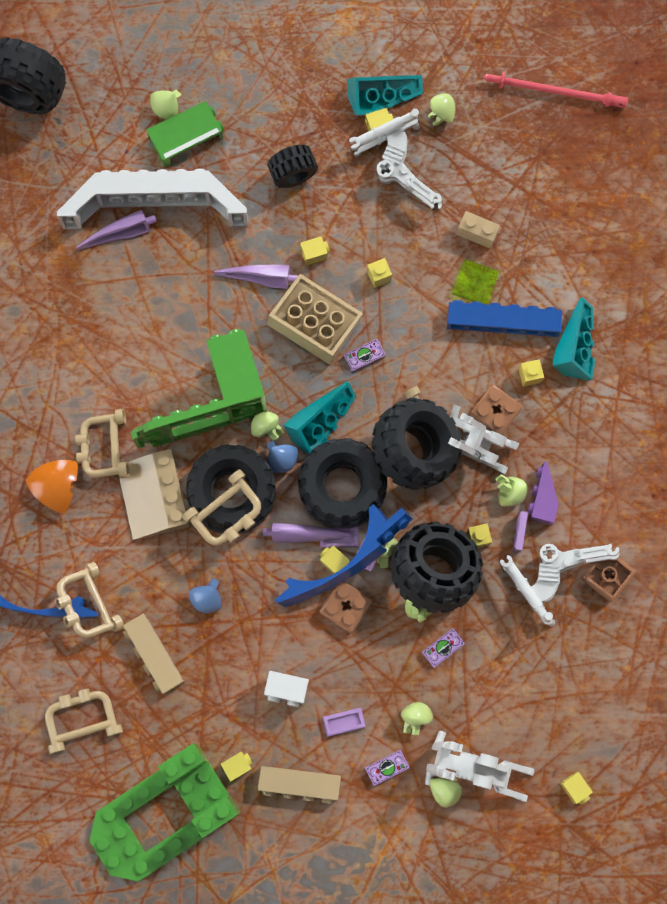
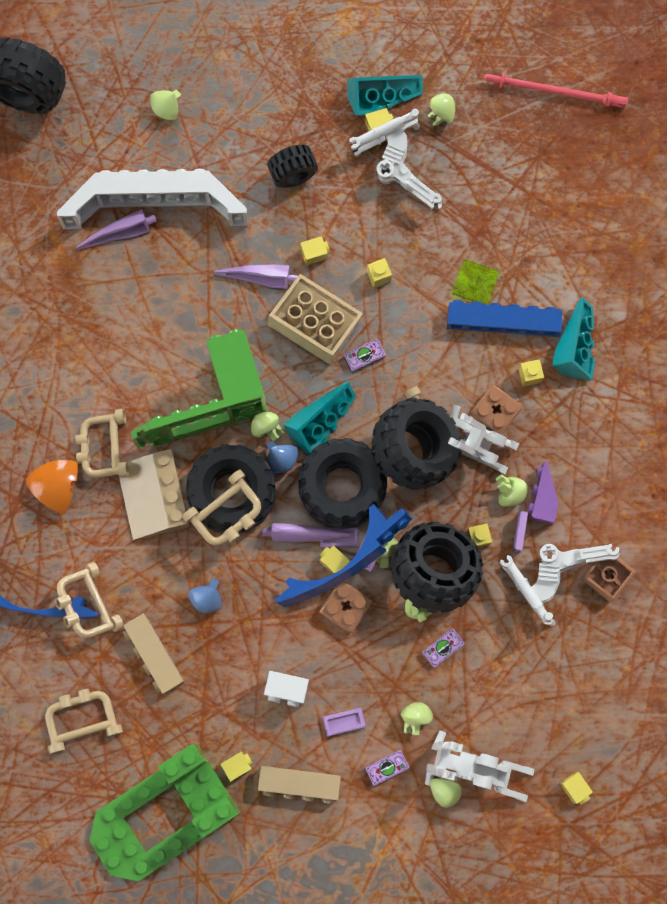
bright green panel [146,101,224,167] -> none
tan brick [457,211,500,249] -> none

